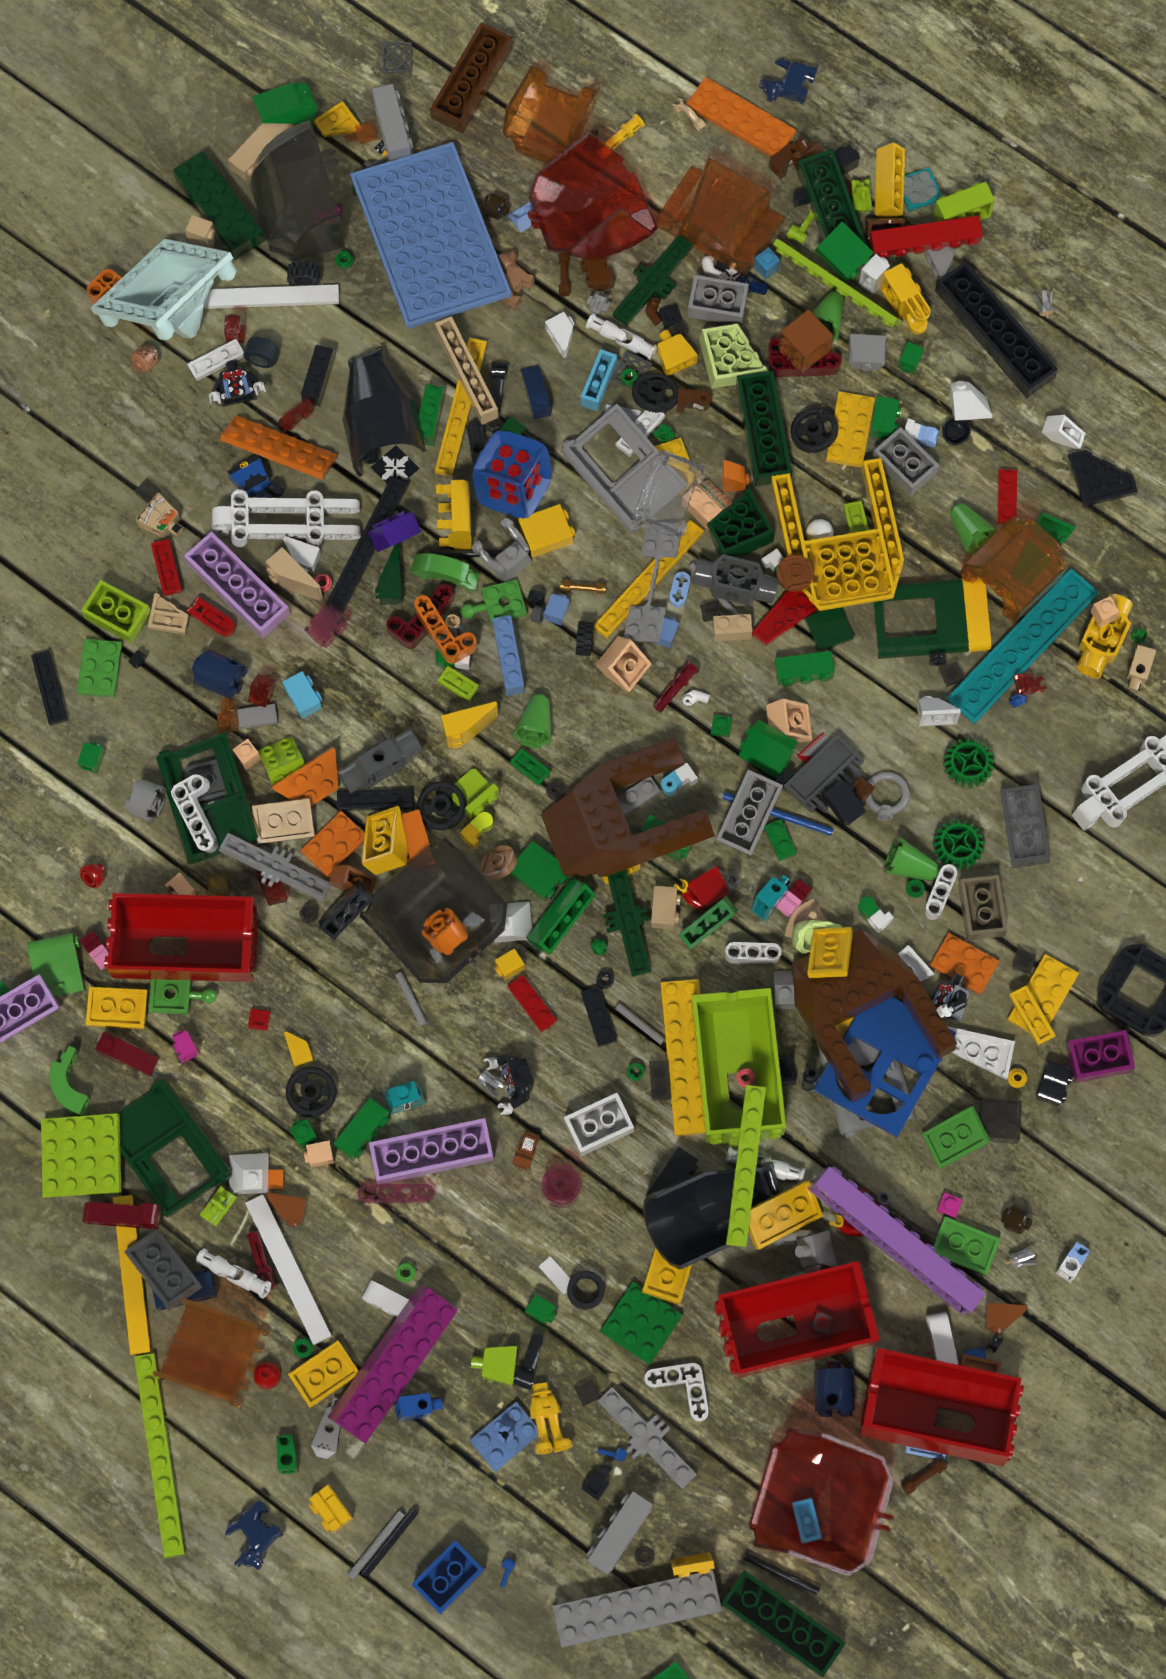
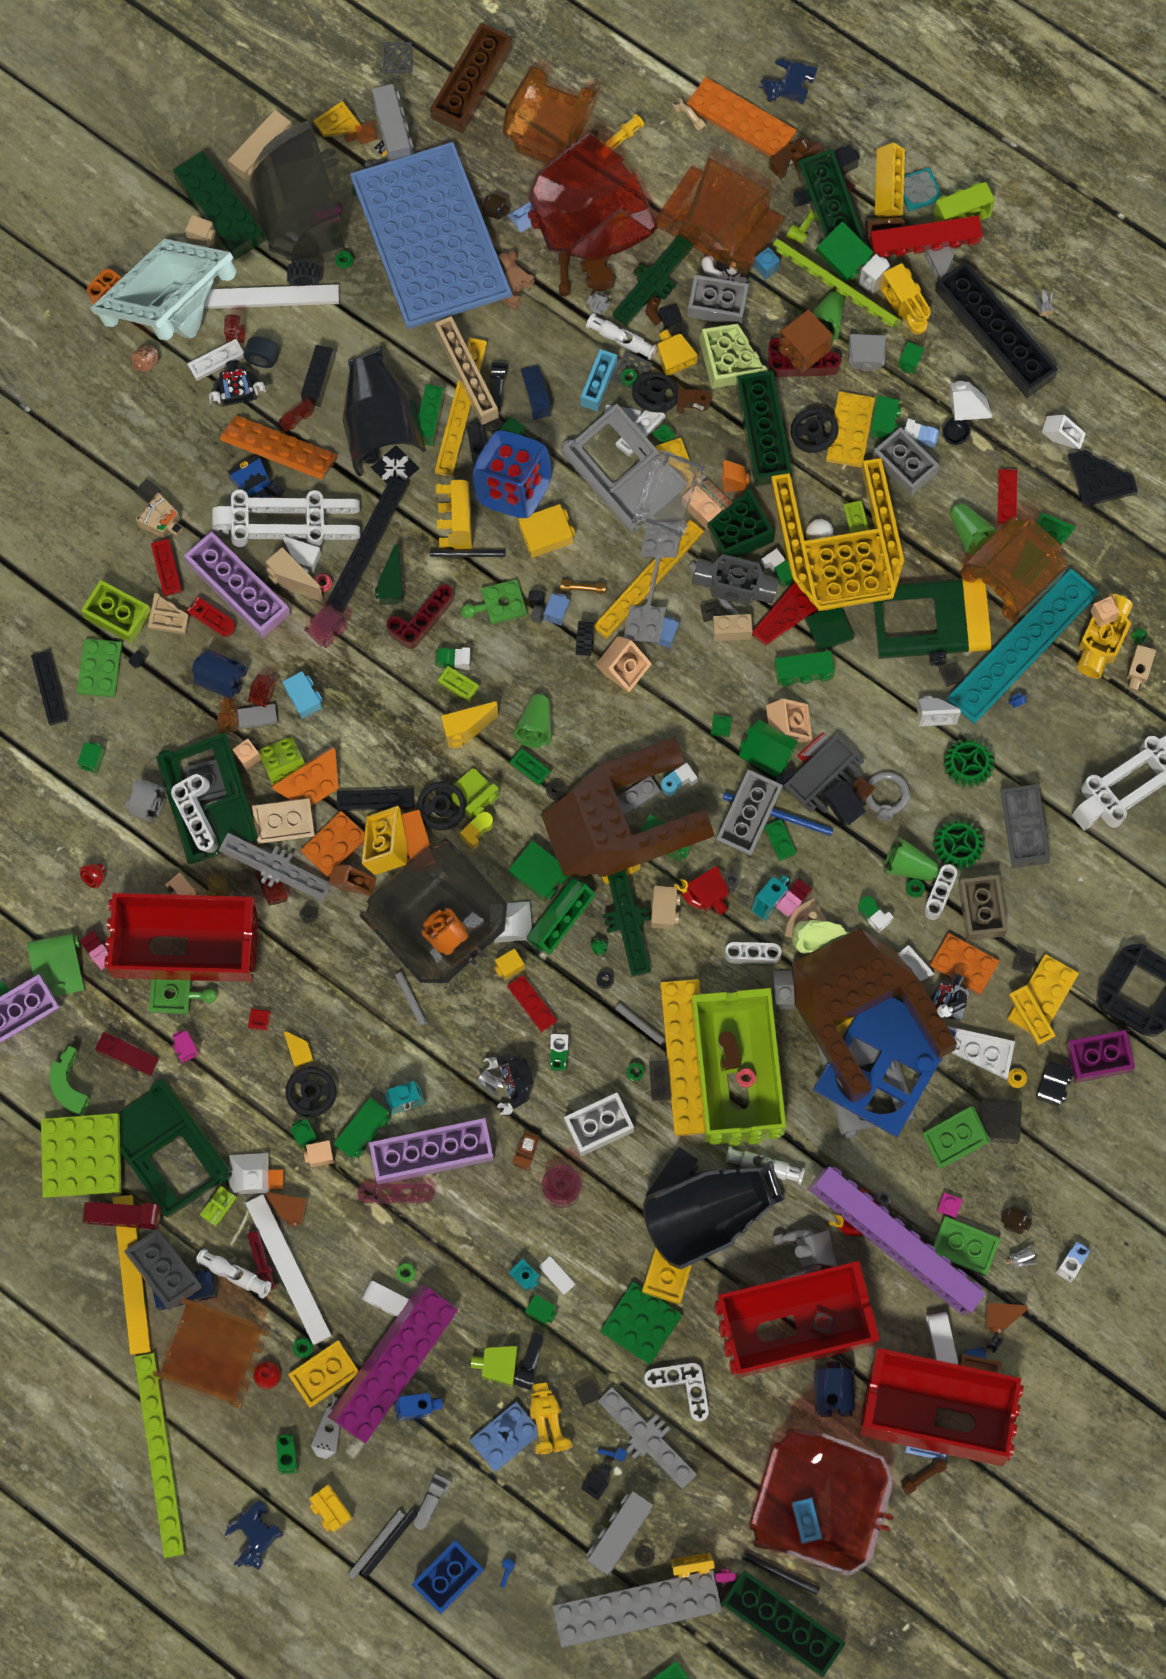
yellow plate [85,987,148,1029] -> none
green slope [252,83,318,124] -> none
black brick [318,880,374,940] -> none
dark grey brick [337,729,423,794] -> none
dark purple brick [368,511,422,552] -> none
bright green arch [410,553,480,592] -> none
orange beam [414,595,477,664] -> none
tan piece [445,614,463,638] -> none
light grey torso [472,518,532,582] -> none
medium nougat tile [481,845,517,880] -> none
medium blue brick [492,615,525,696] -> none
white slope [545,312,575,359] -> none
black tyre [567,1271,605,1310] -> none
black plate [581,986,617,1048] -> none
dark red pin [652,661,699,713] -> none
light blue beam [669,572,690,608] -> none
green brick [678,896,738,950] -> none
white arm [682,690,710,706] -> none
lime plate [726,1085,766,1247] -> none
clear blue axle [735,276,768,295] -> none
yellow plate [748,1180,823,1250] -> none
dark orange tile [776,555,814,592] -> none
black bracket [778,1055,796,1087] -> none
black pin [802,1067,818,1091] -> none
yellow plate [807,927,853,978] -> none
lime hips [851,179,872,213] -> none
clear red plate [1013,674,1047,695] -> none
none -> light grey piece [414,1474,451,1530]
none -> teal brick [509,1259,540,1292]
none -> leg [550,1034,569,1071]
none -> dark pink plate [714,1569,736,1583]
none -> reddish brown leg [718,1031,742,1071]

